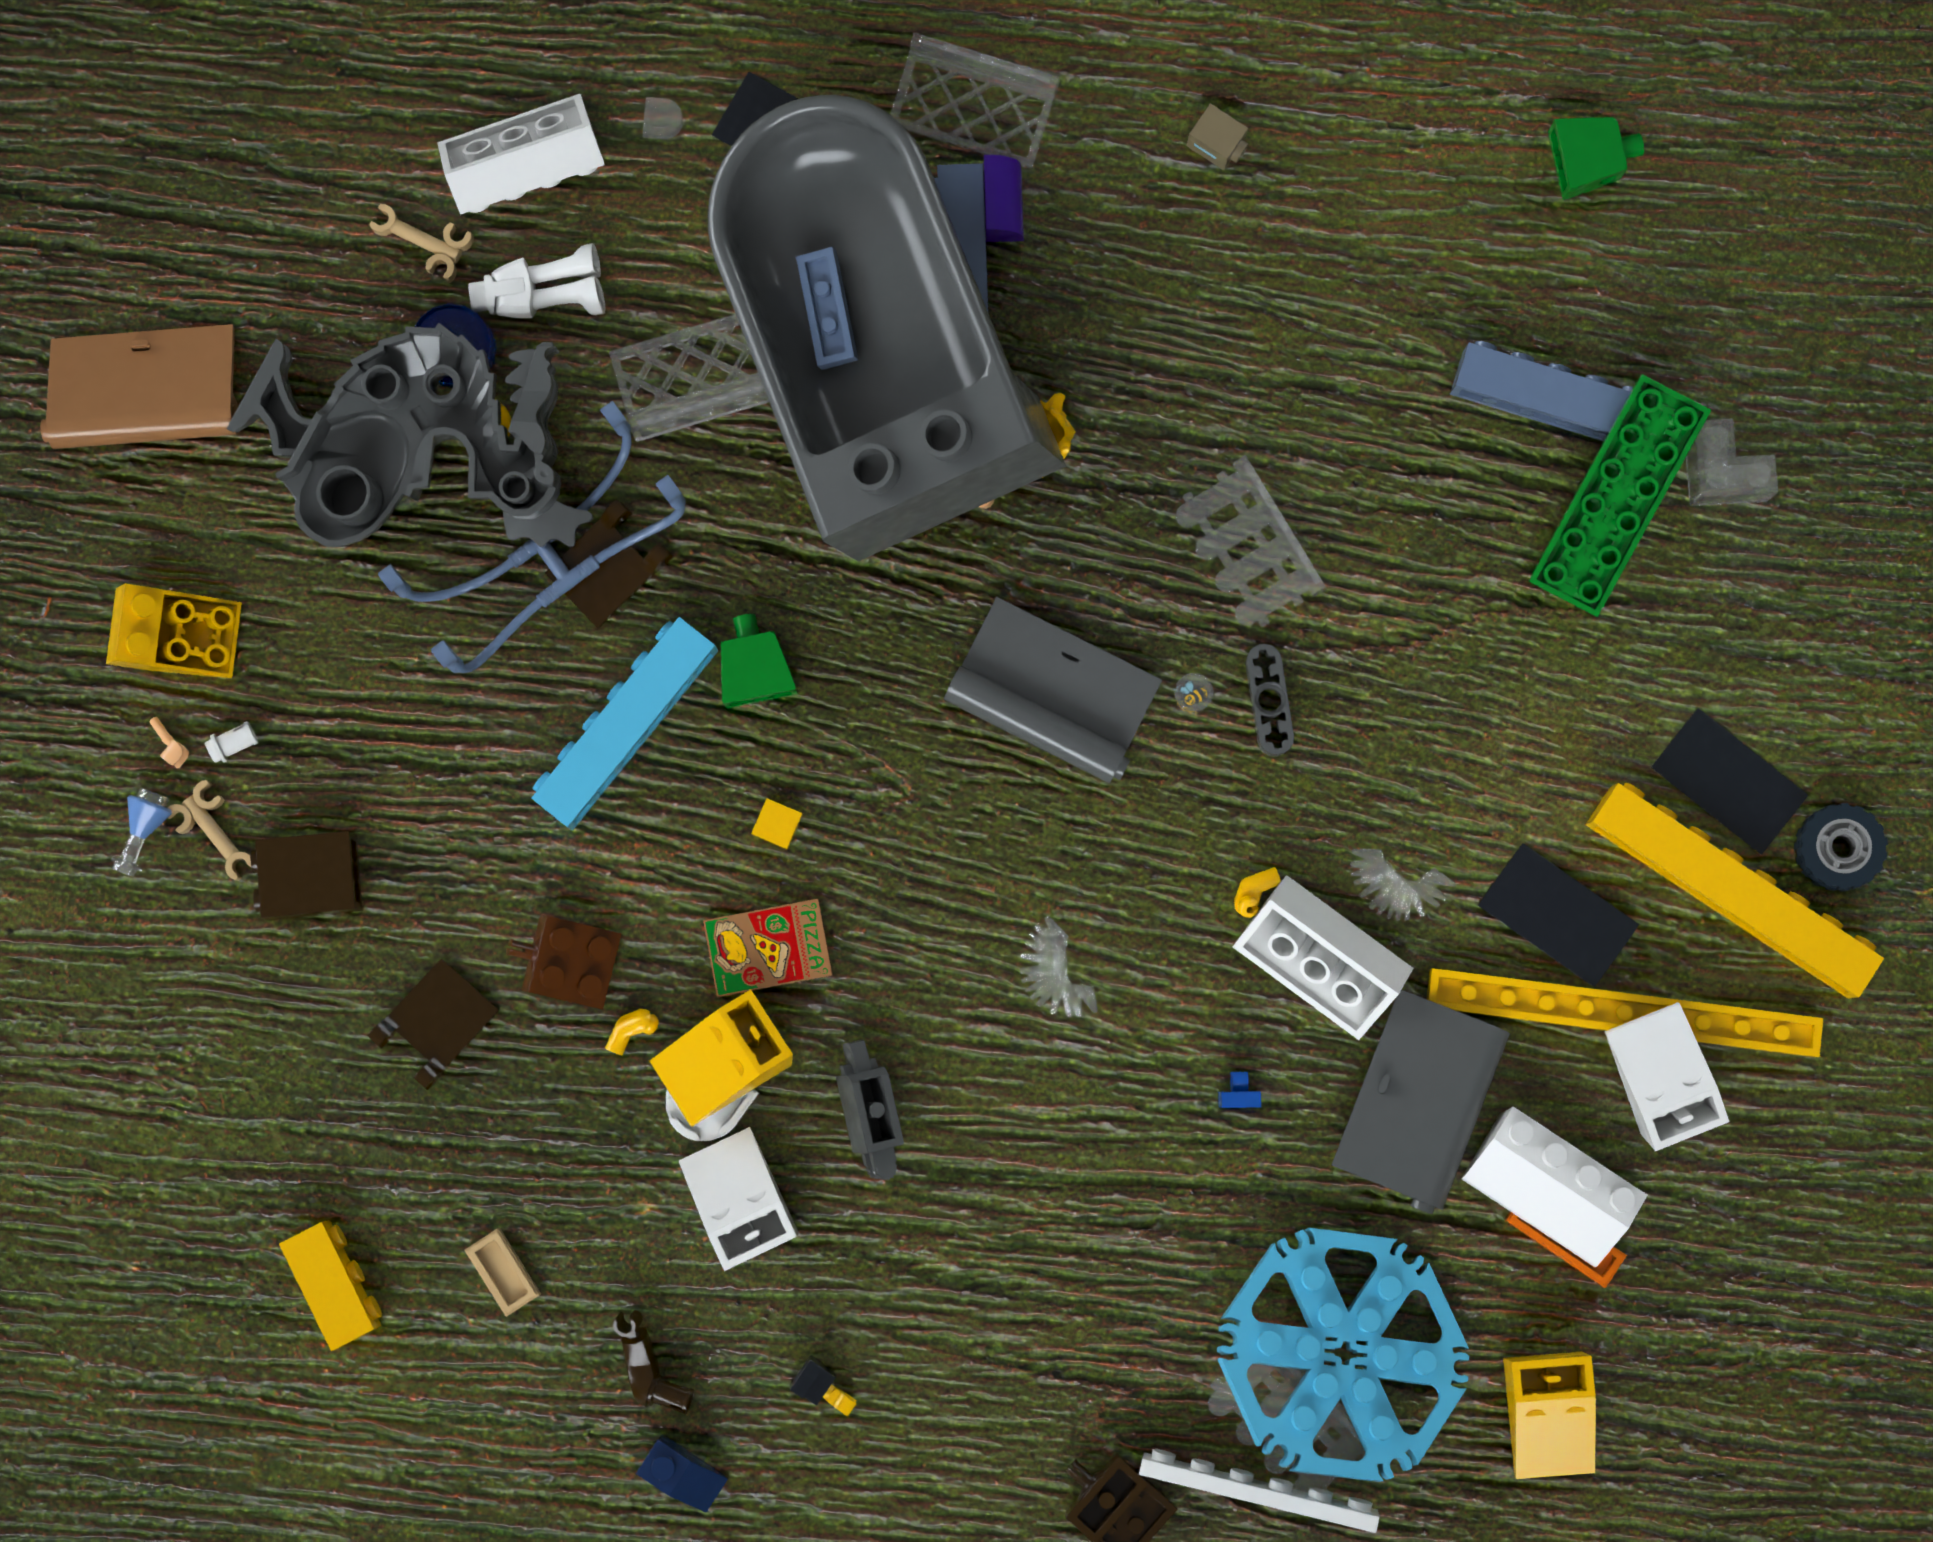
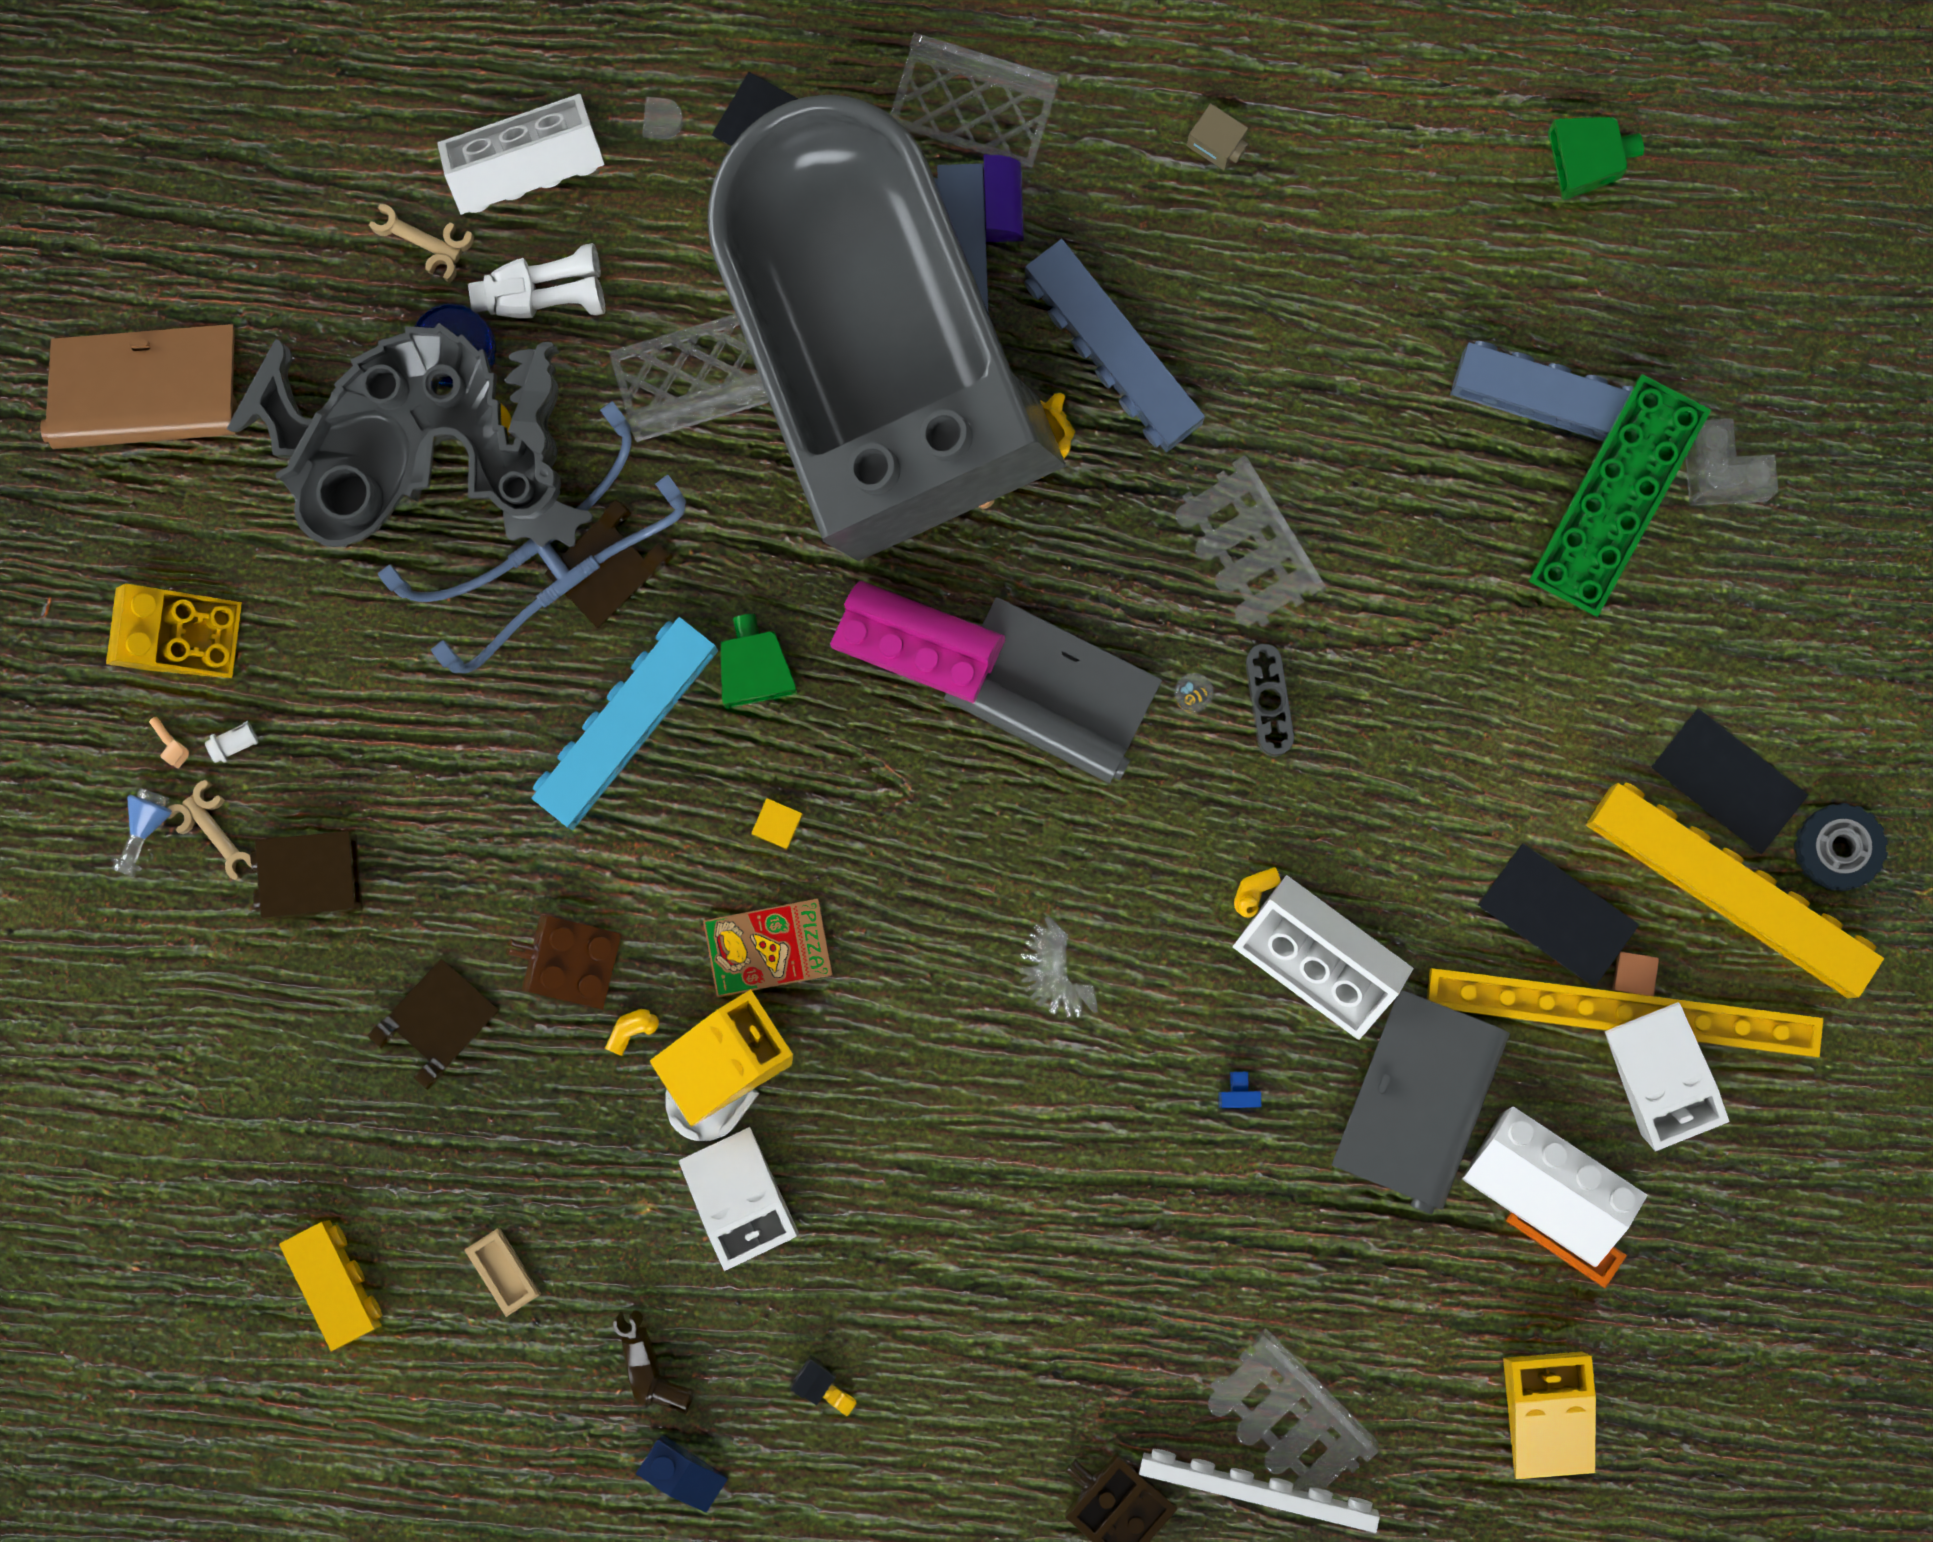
sand blue plate [796,247,858,370] -> none
dark grey hinge [836,1040,904,1180] -> none
medium azure plate [1217,1228,1469,1482] -> none
clear hair [1350,849,1455,921] -> none
none -> dark pink brick [830,581,1005,704]
none -> sand blue brick [1024,239,1205,453]
none -> nougat tile [1612,952,1659,996]

